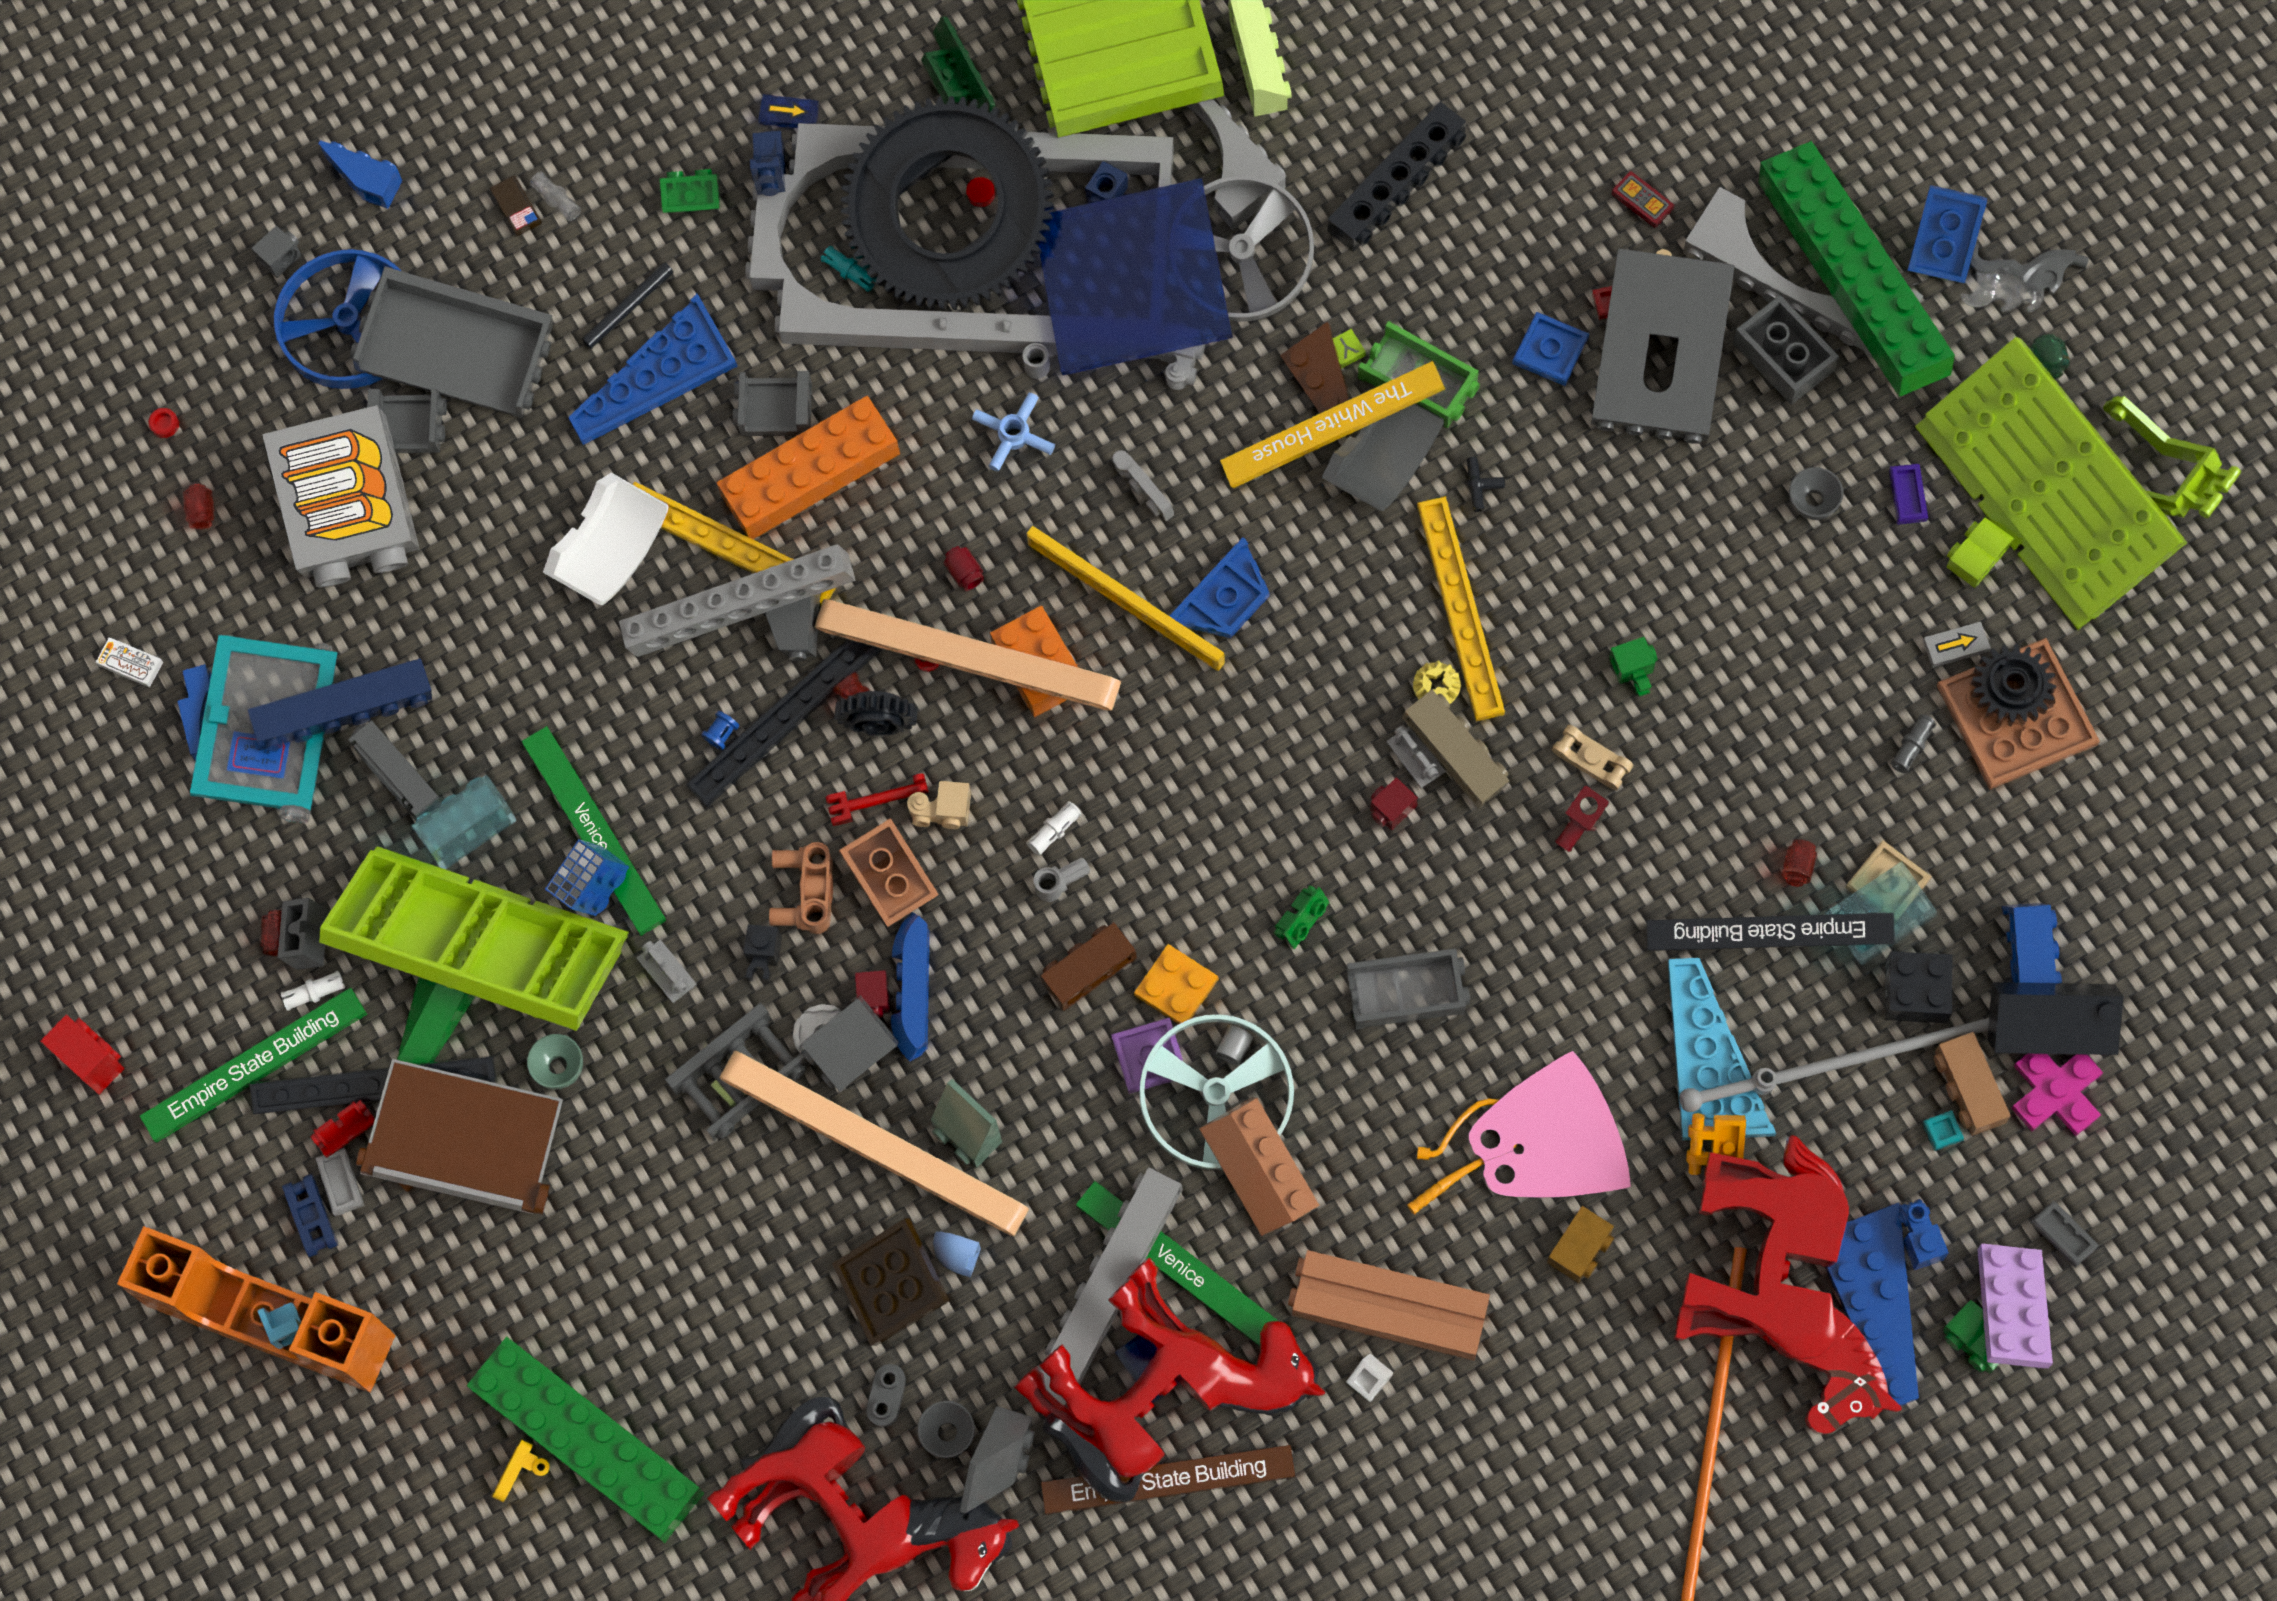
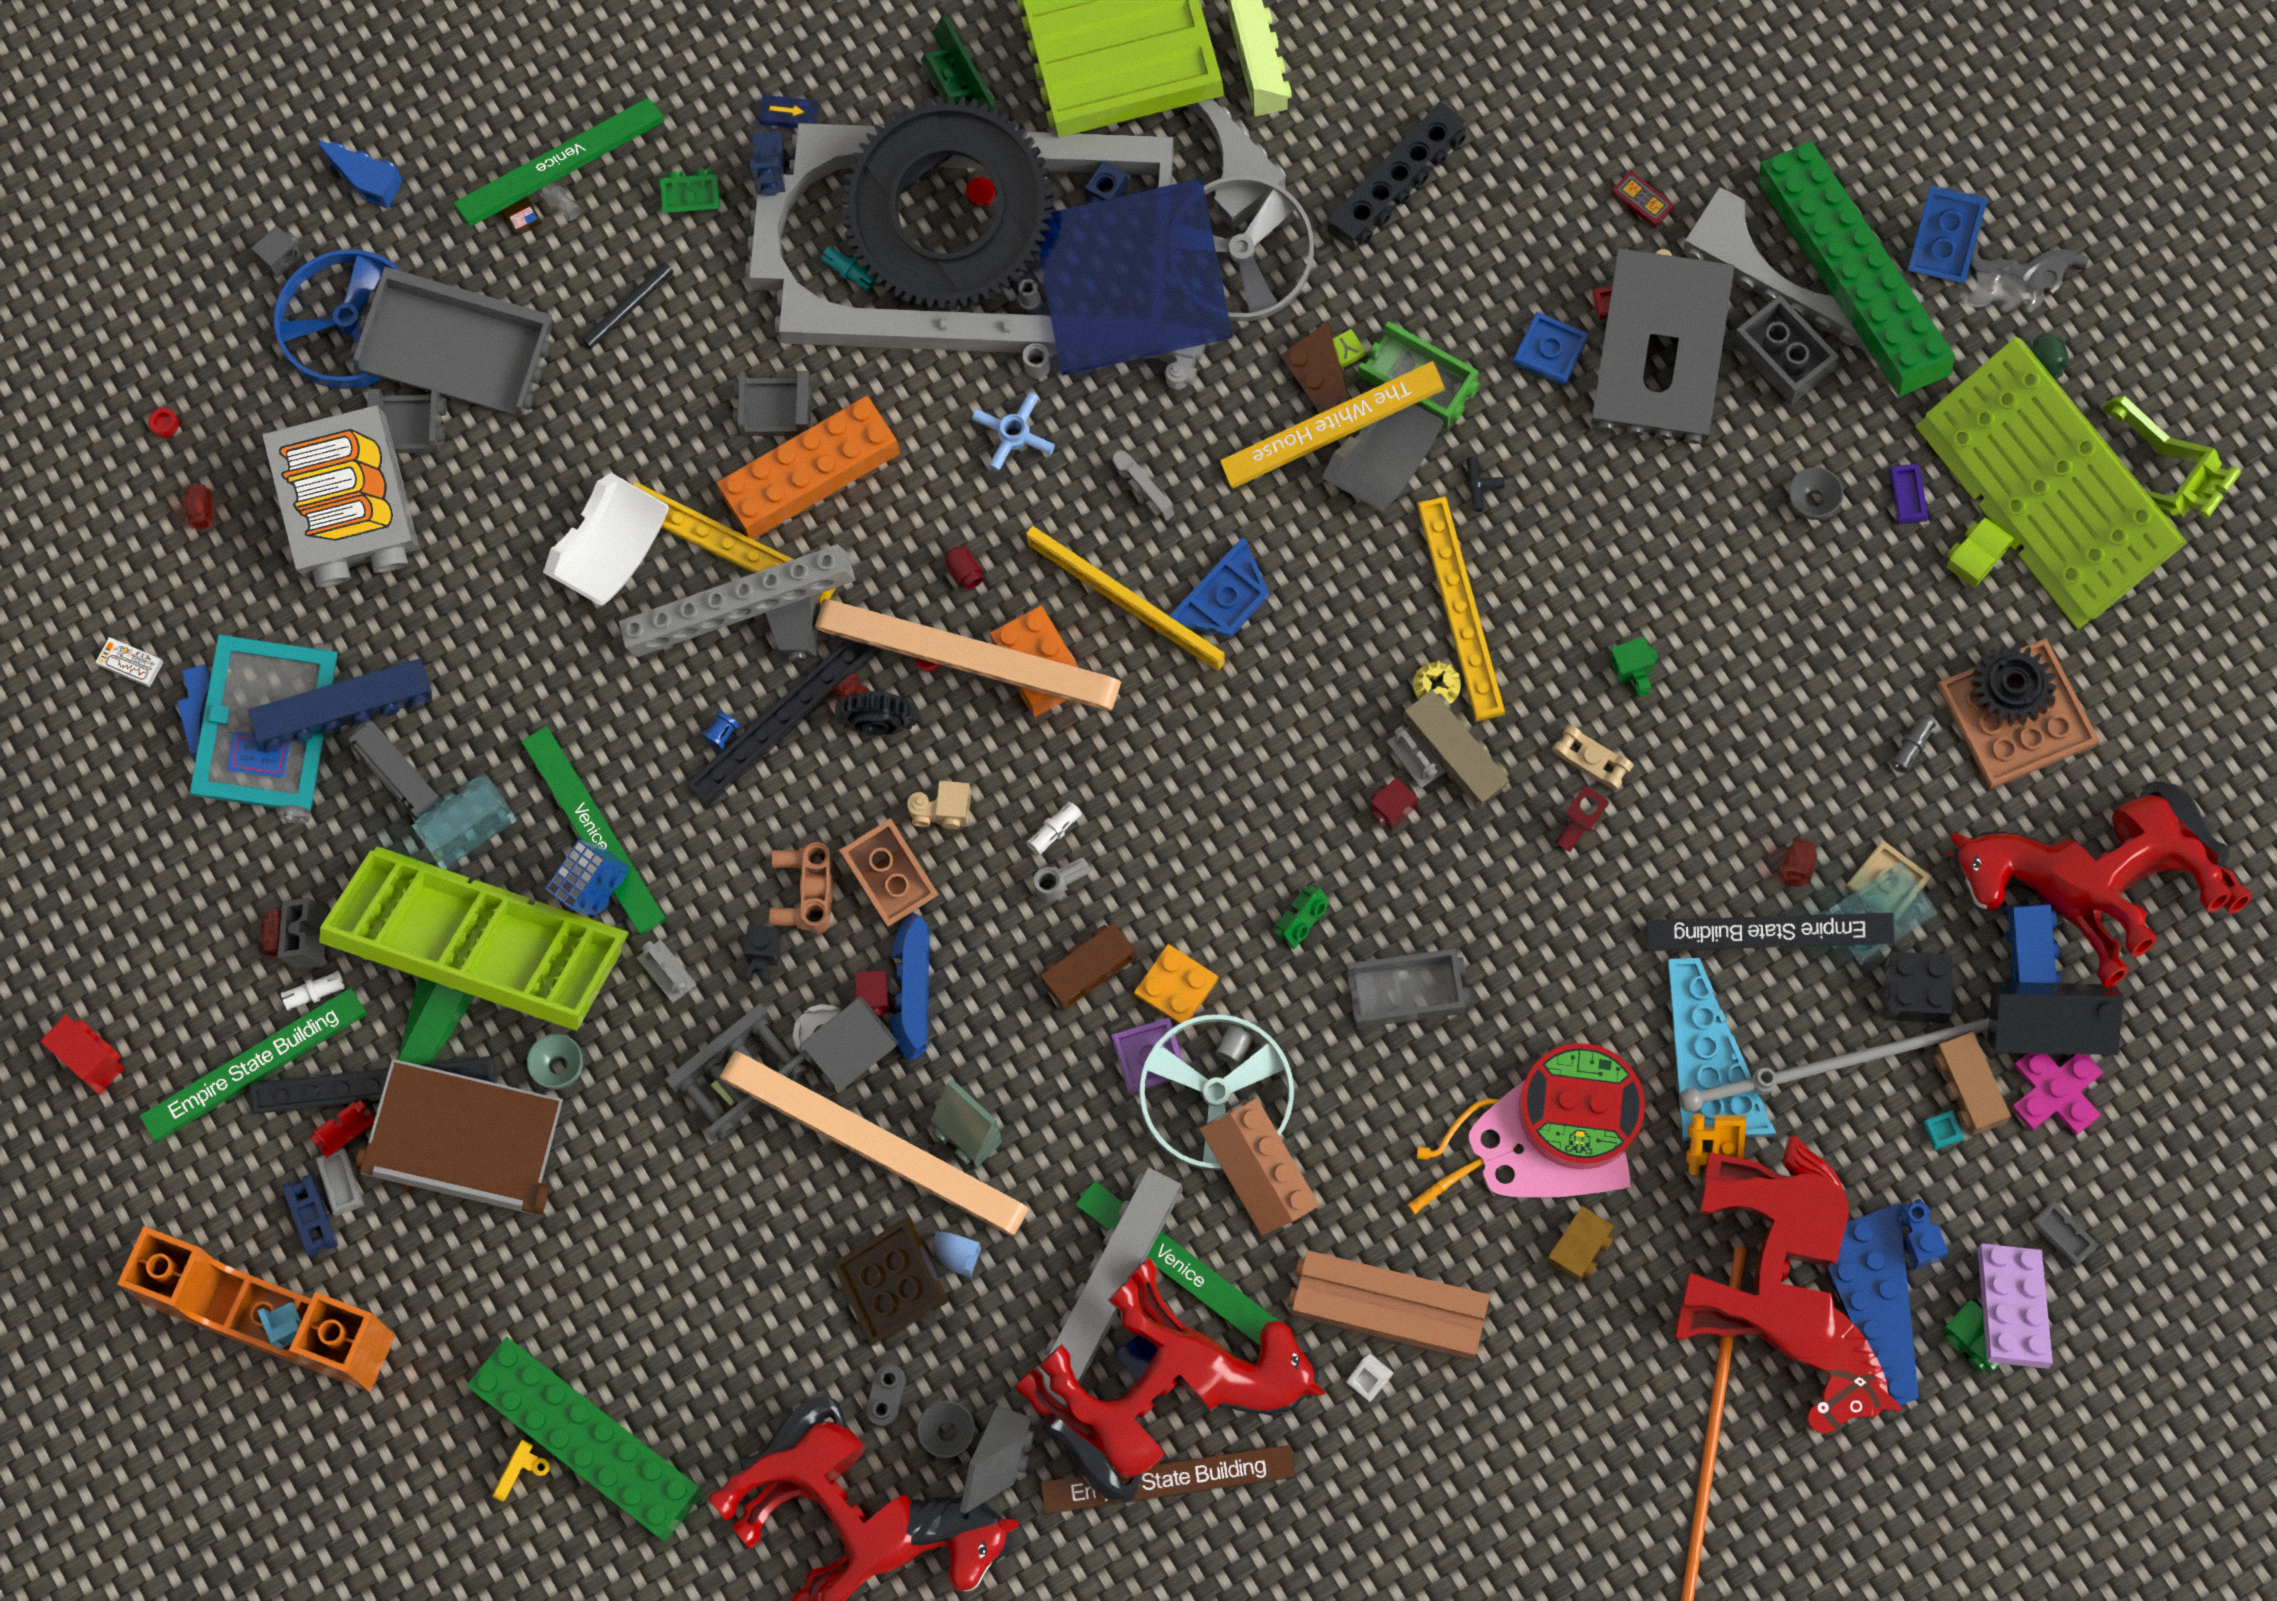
blue wing [568,293,737,445] -> none
red hinge [825,773,929,826] -> none
light grey tile [1923,622,1991,668] -> none
none -> green tile [453,97,664,227]
none -> dark grey pin [1018,279,1041,315]
none -> piece [1519,1043,1645,1169]
none -> red animal [1947,781,2252,988]

